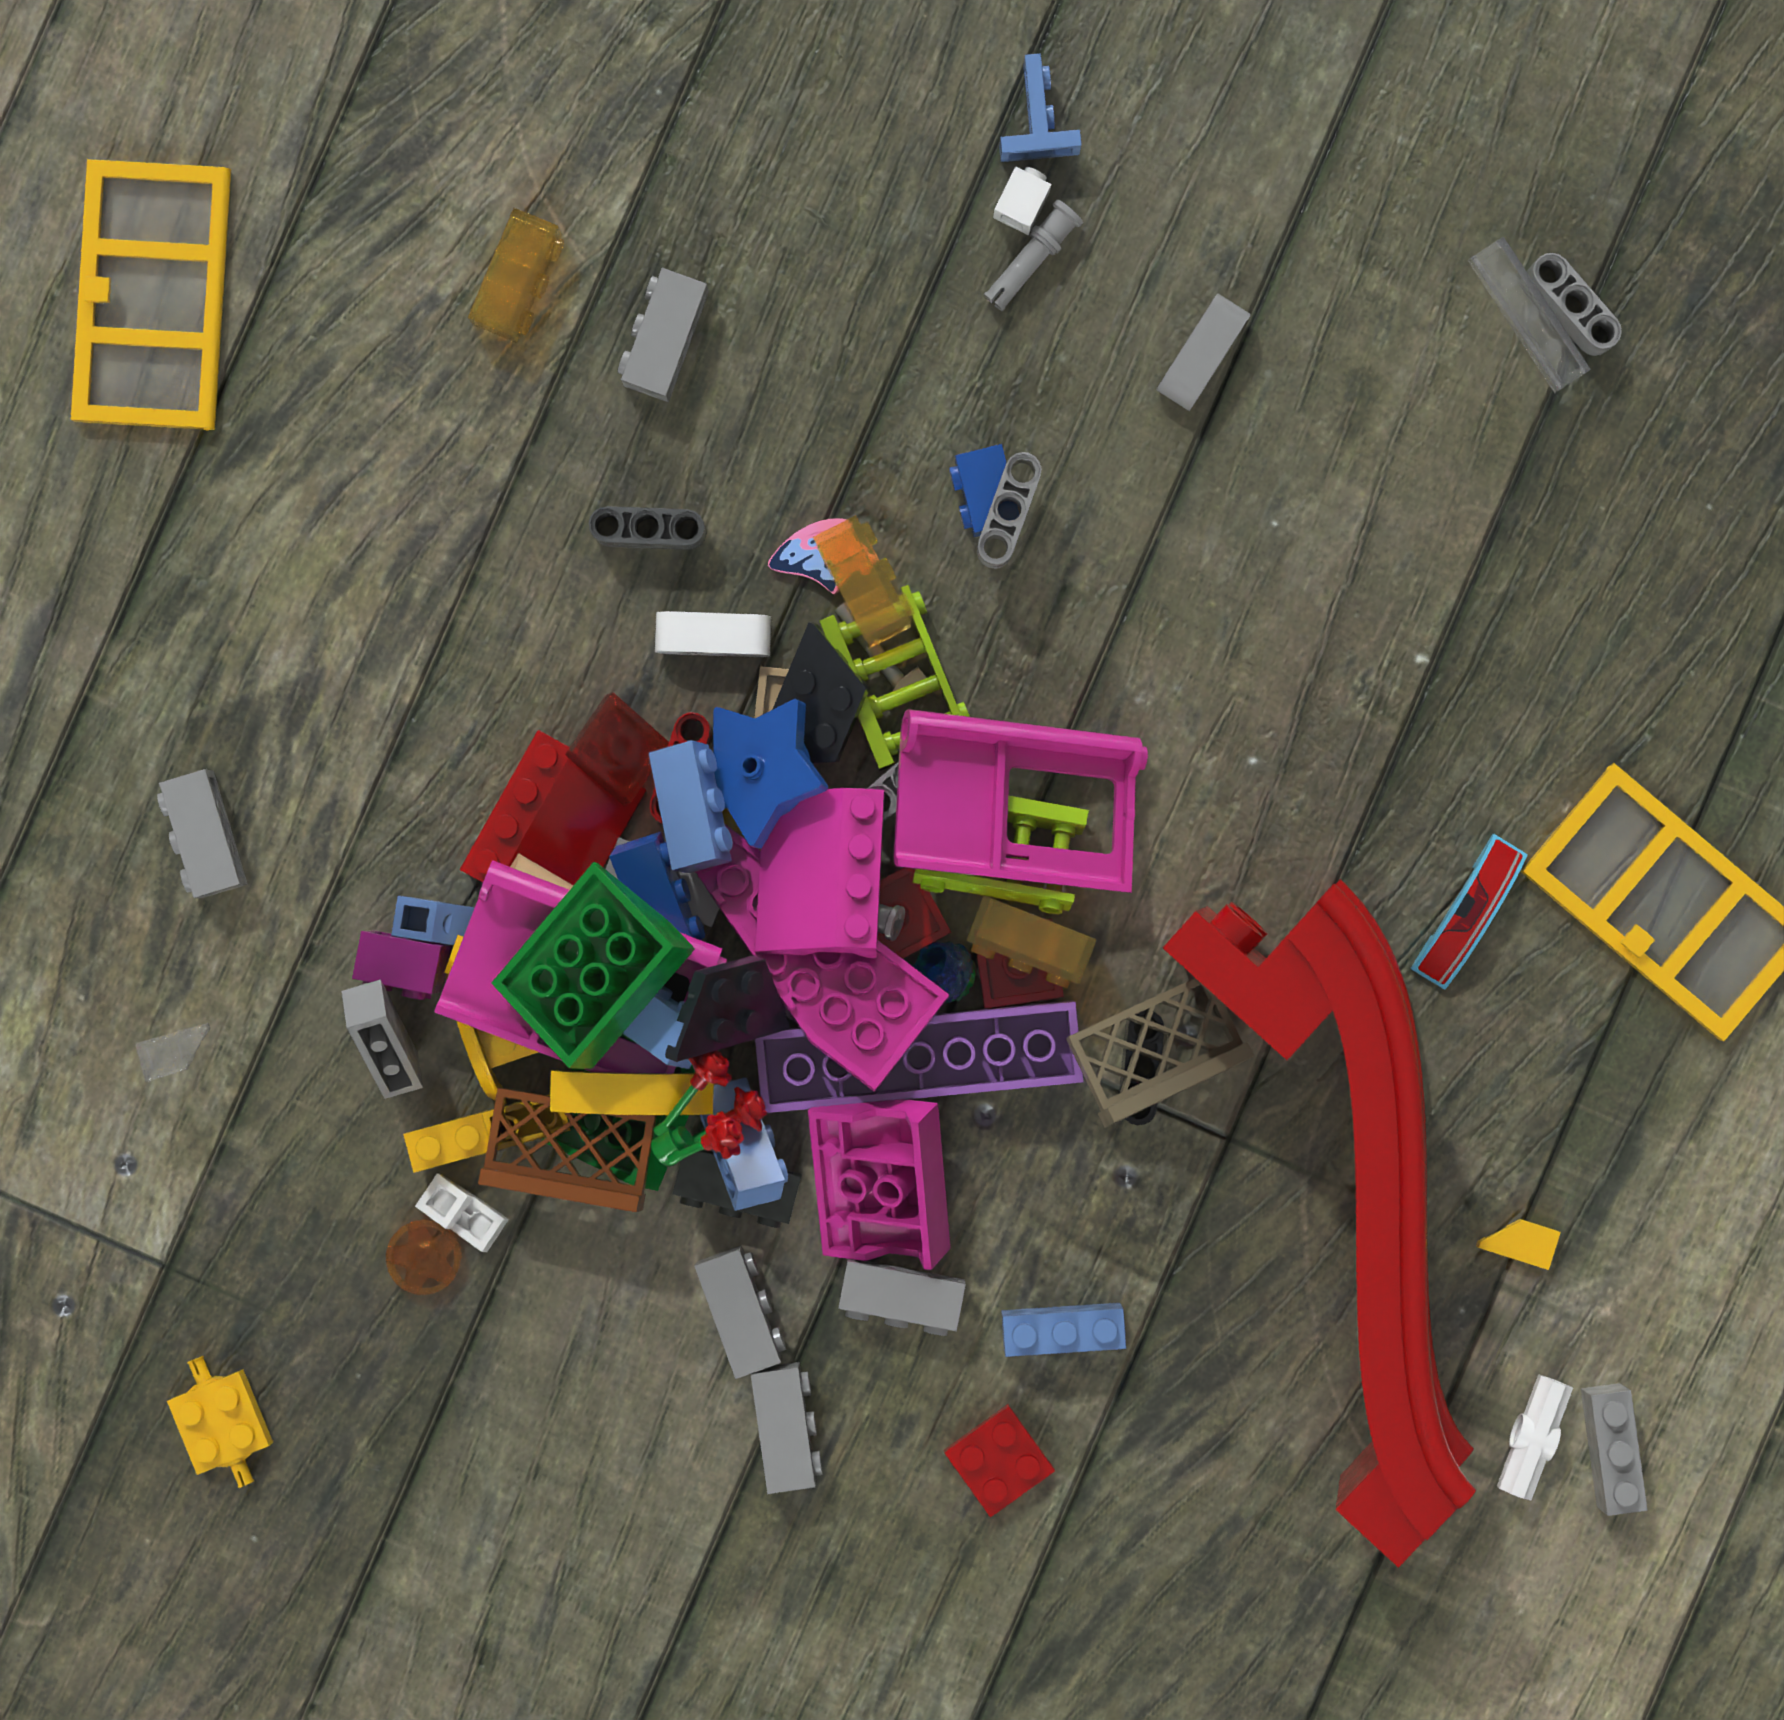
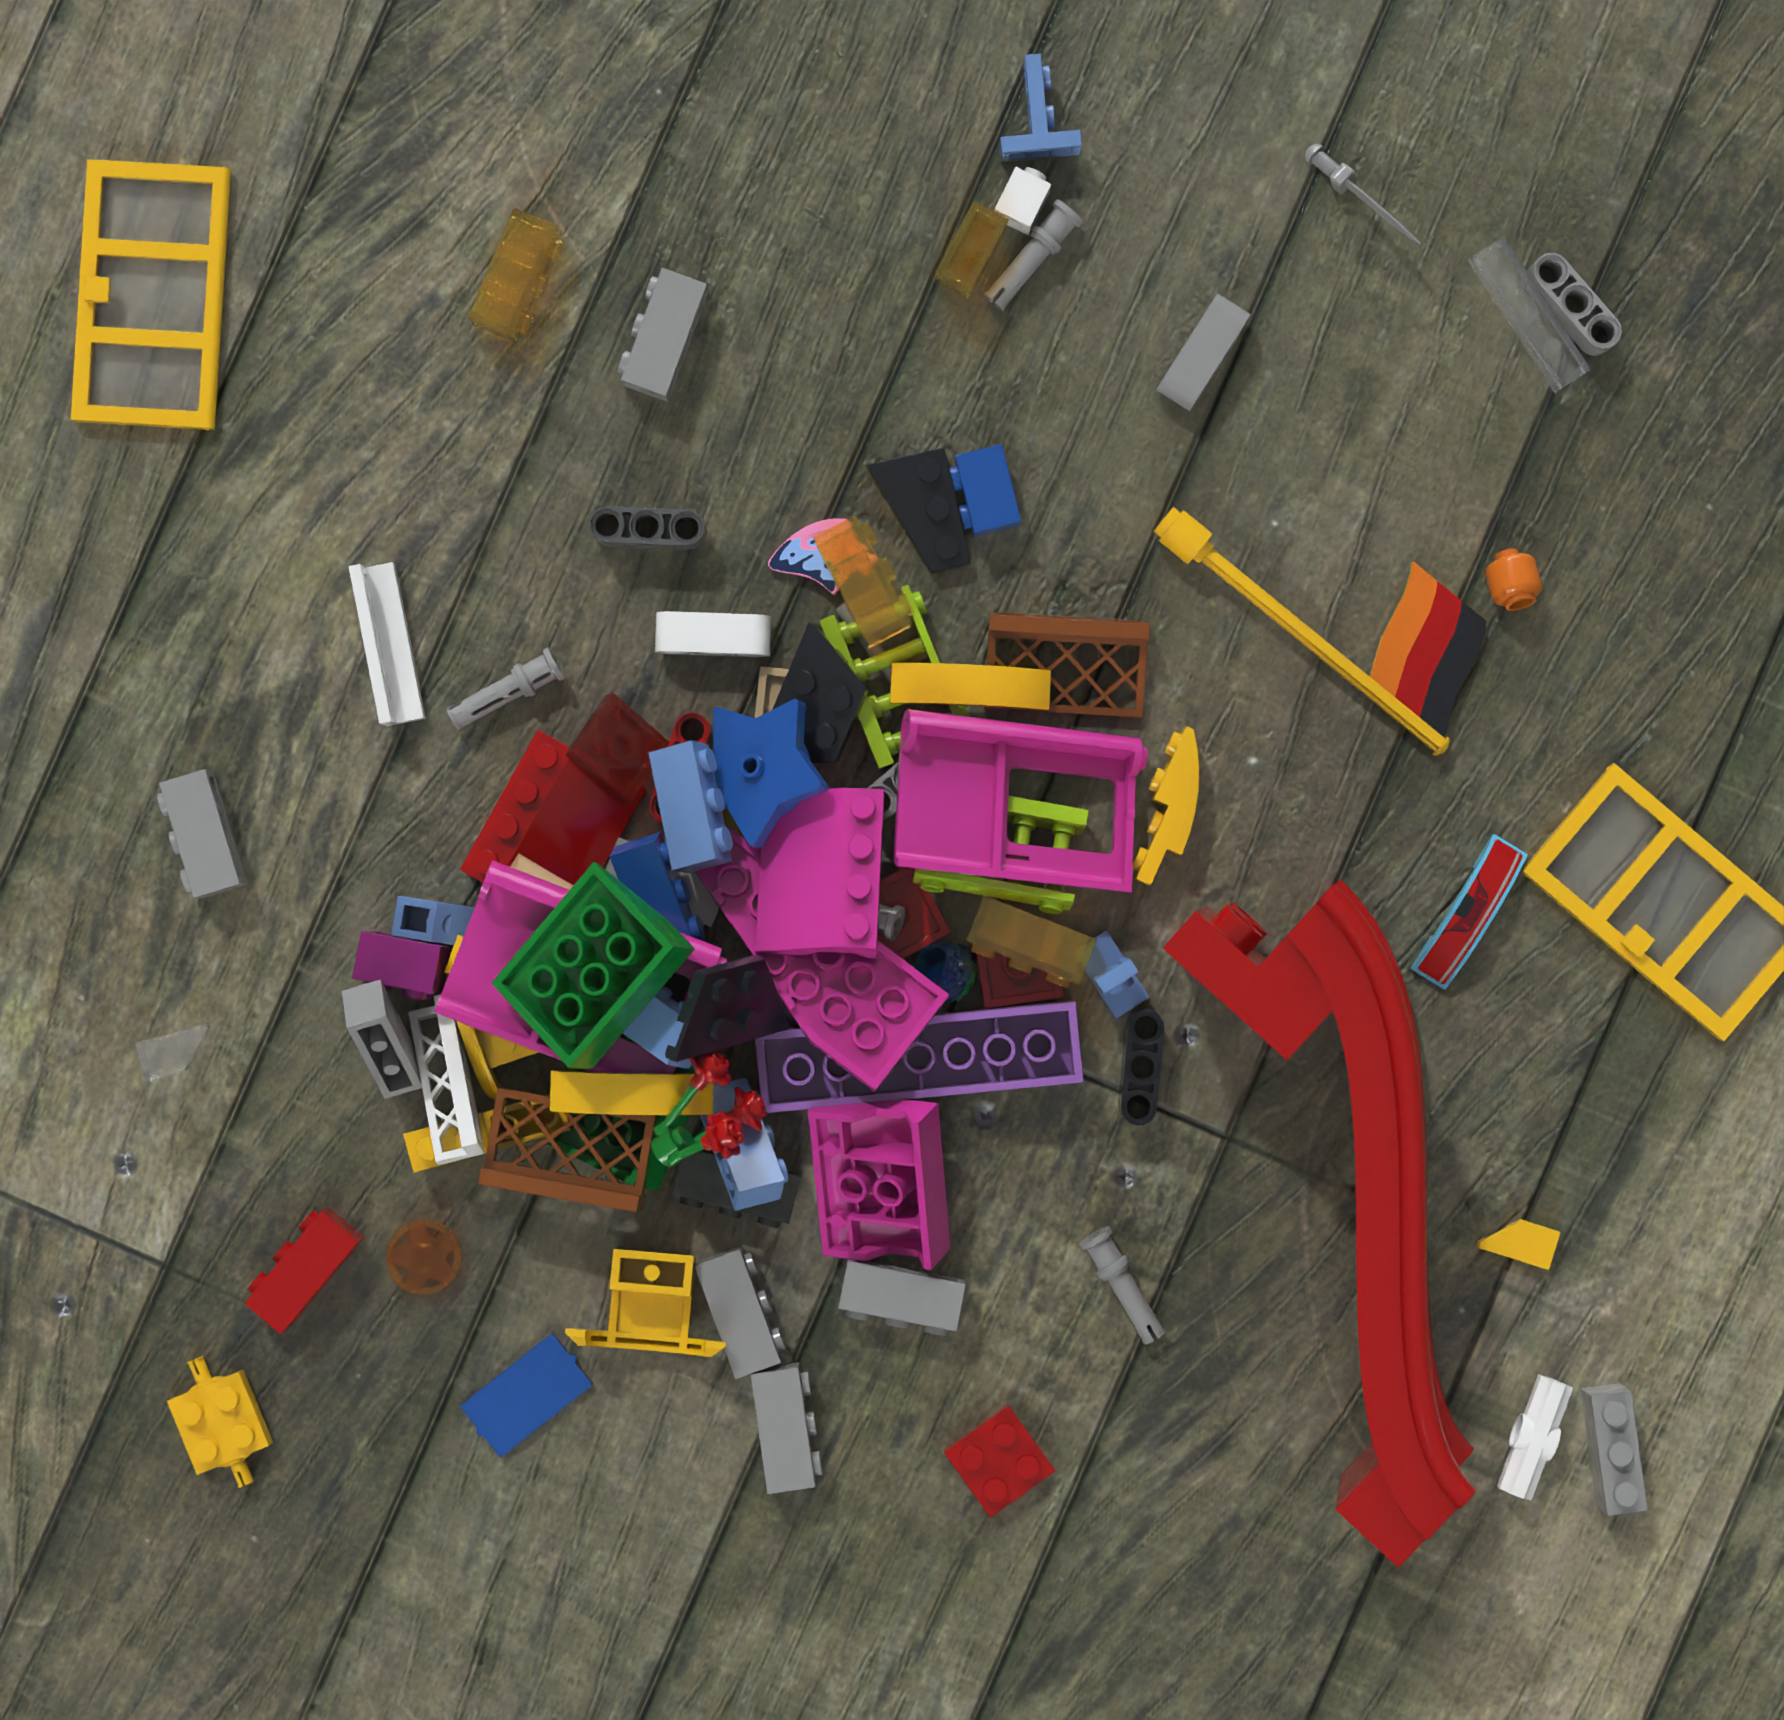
white slope [415,1173,509,1252] -> none
light grey beam [977,452,1042,569] -> none
medium blue brick [1001,1303,1126,1357] -> none
dark tan fence [1066,978,1254,1128] -> none
none -> red brick [244,1207,365,1334]
none -> white fence [348,562,426,726]
none -> white fence [408,994,485,1165]
none -> light grey pin [446,647,566,730]
none -> blue piece [460,1332,593,1458]
none -> yellow piece [565,1249,726,1357]
none -> black wing [867,448,971,574]
none -> yellow slope [890,663,1051,711]
none -> clear yellow brick [935,201,1009,299]
none -> dark orange fence [984,611,1150,718]
none -> medium blue bracket [1072,930,1149,1019]
none -> light grey pin [1079,1226,1166,1344]
none -> yellow slope [1133,726,1199,886]
none -> flag [1153,507,1486,756]
none -> light grey sword [1304,144,1421,245]
none -> orange head [1485,548,1543,611]

